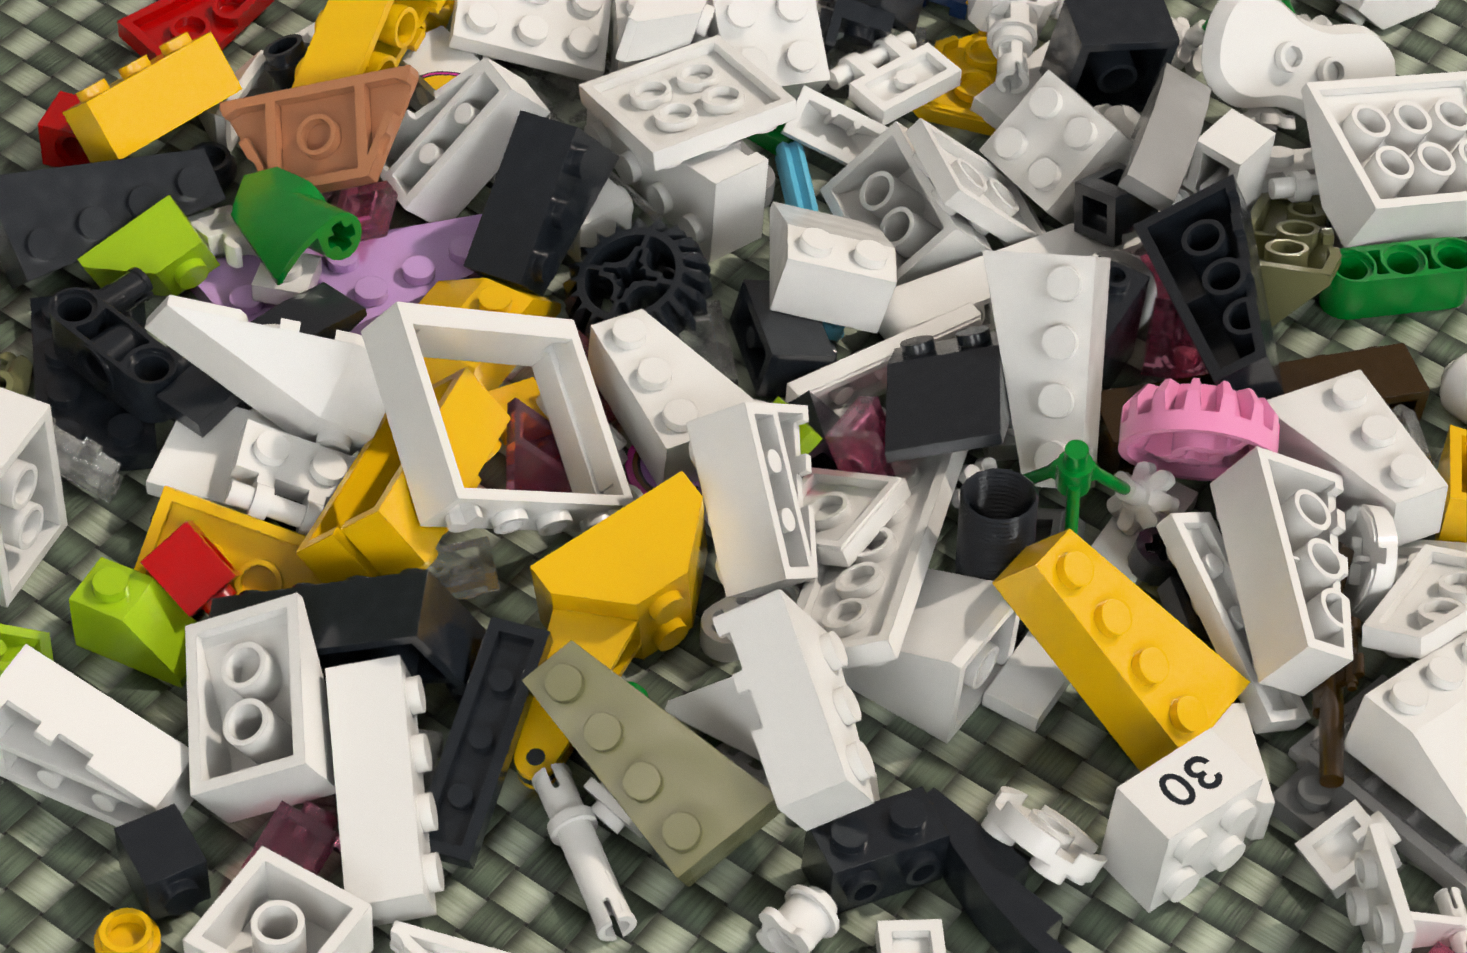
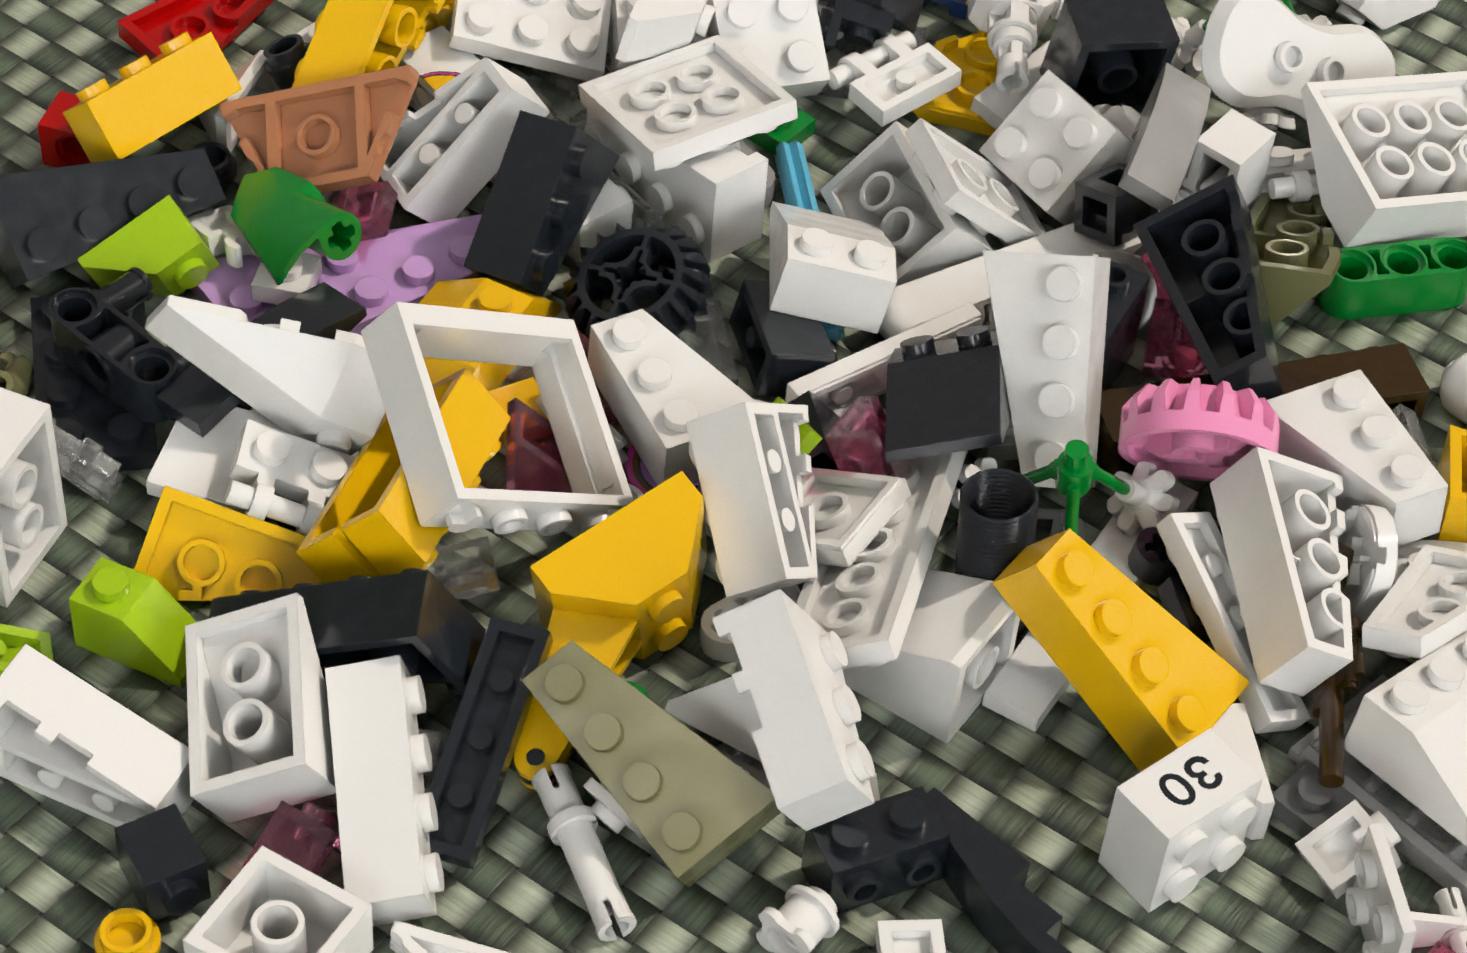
red brick [140,520,241,617] -> none
white slope [781,85,888,166] -> none
white plate [981,786,1107,886] -> none

